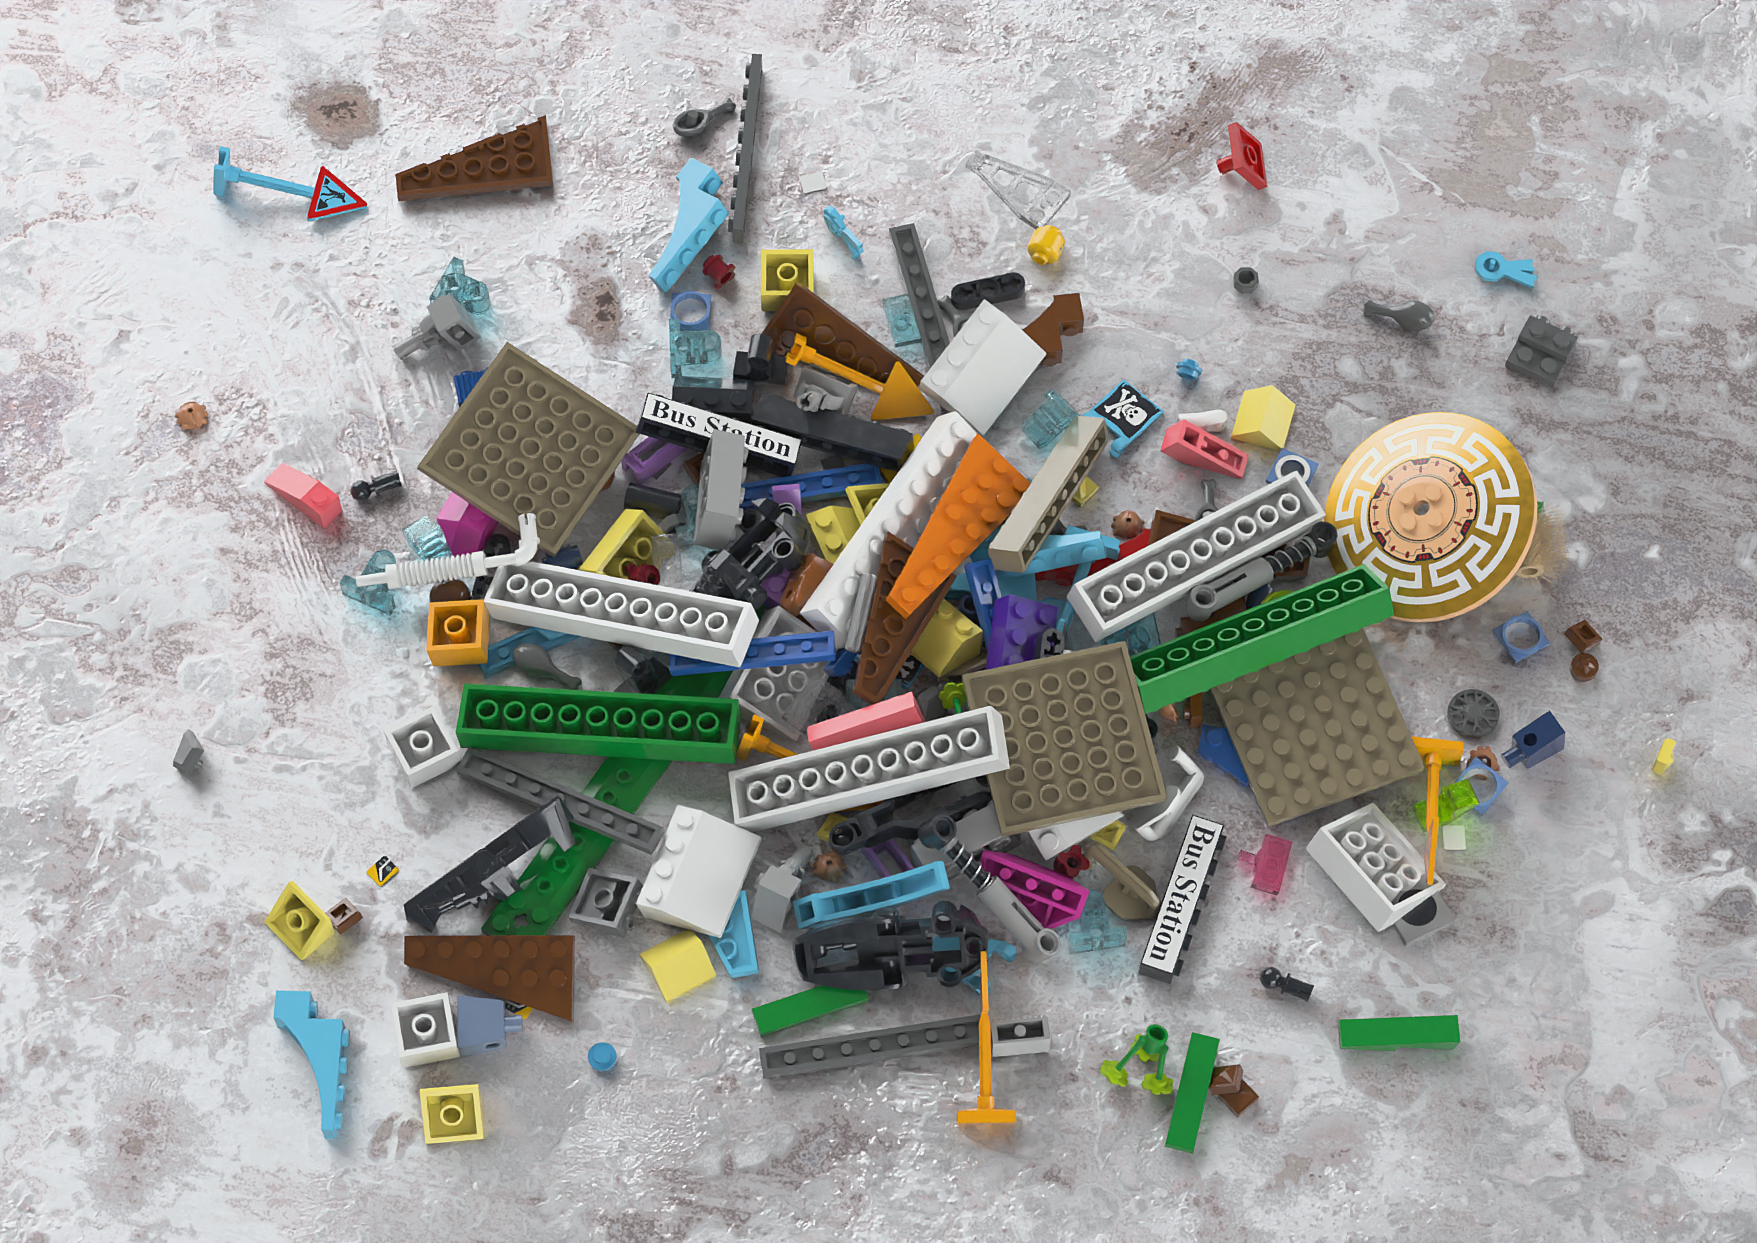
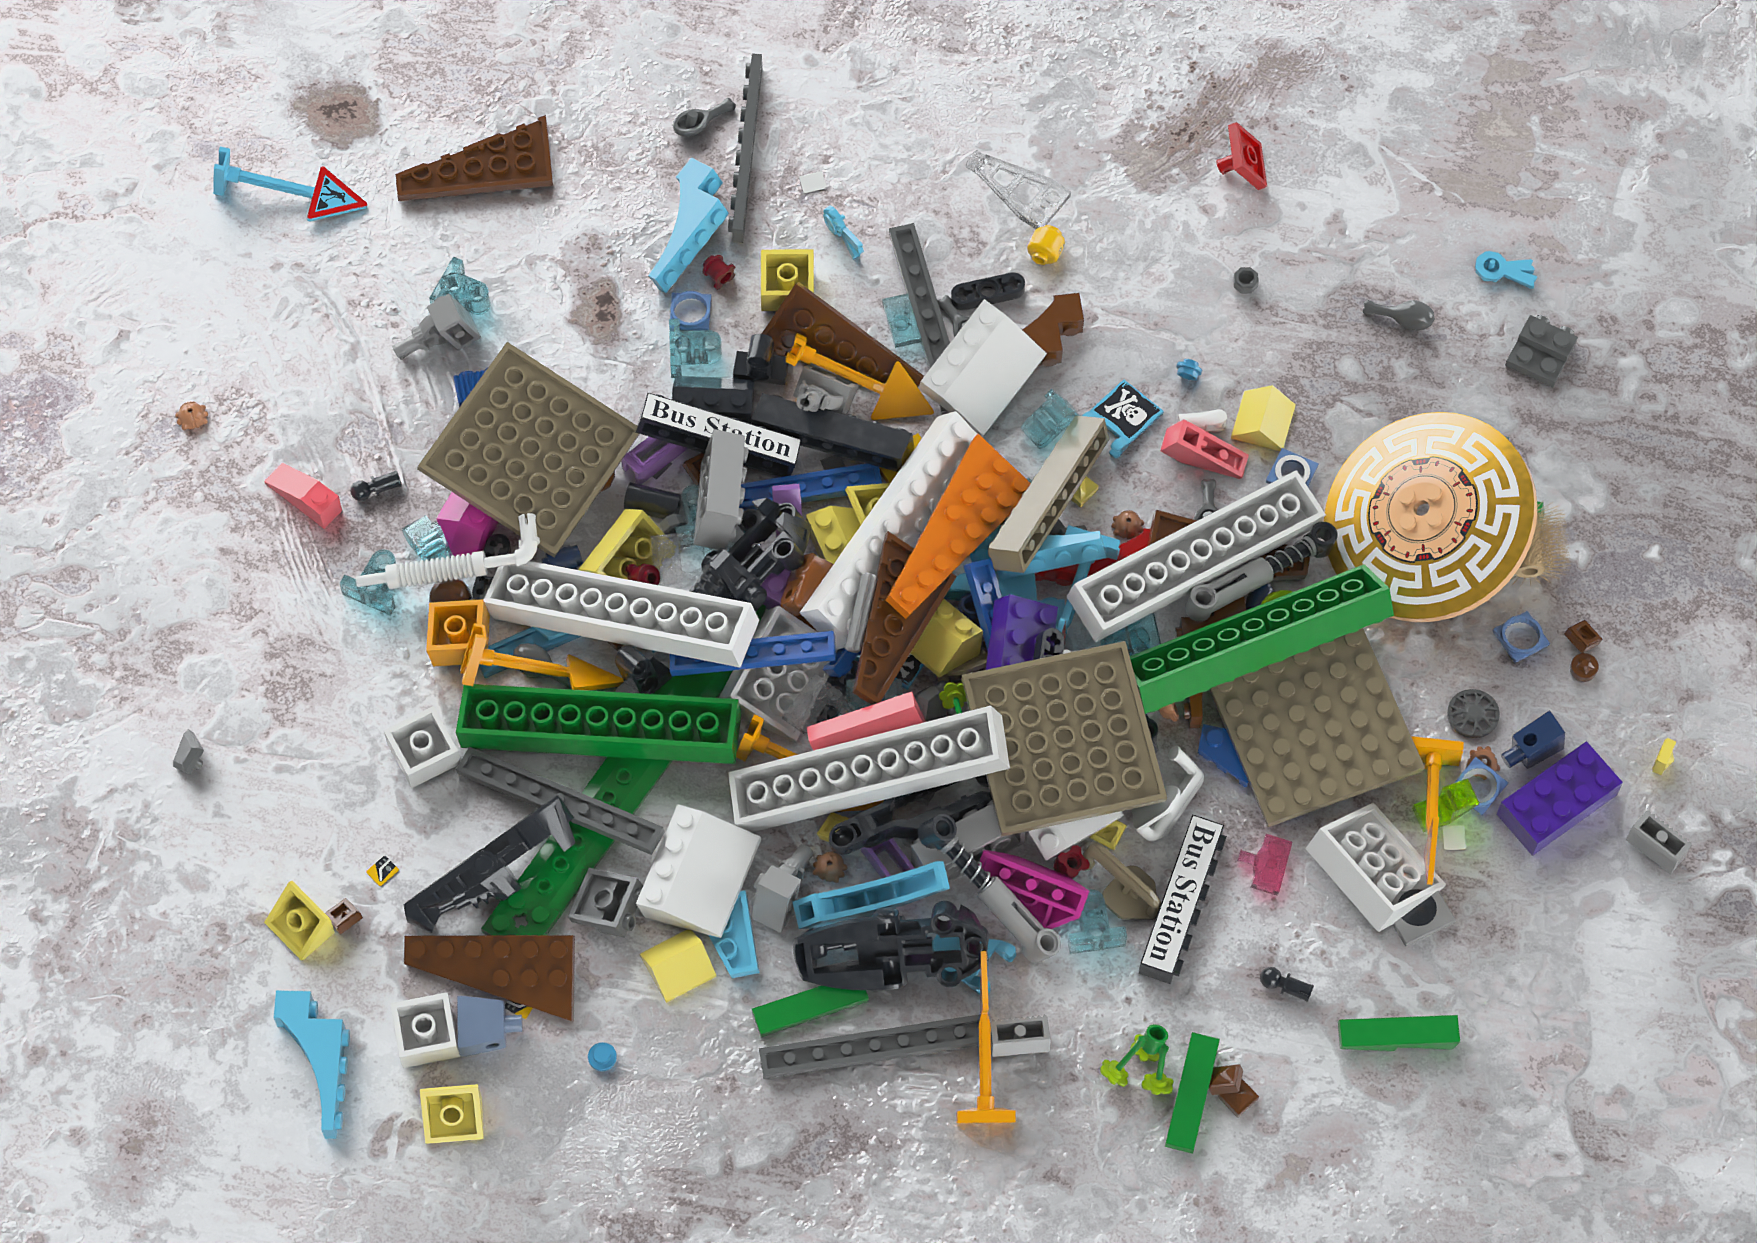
none -> light orange piece [460,623,624,691]
none -> dark purple brick [1496,741,1623,856]
none -> light grey brick [1626,810,1692,874]

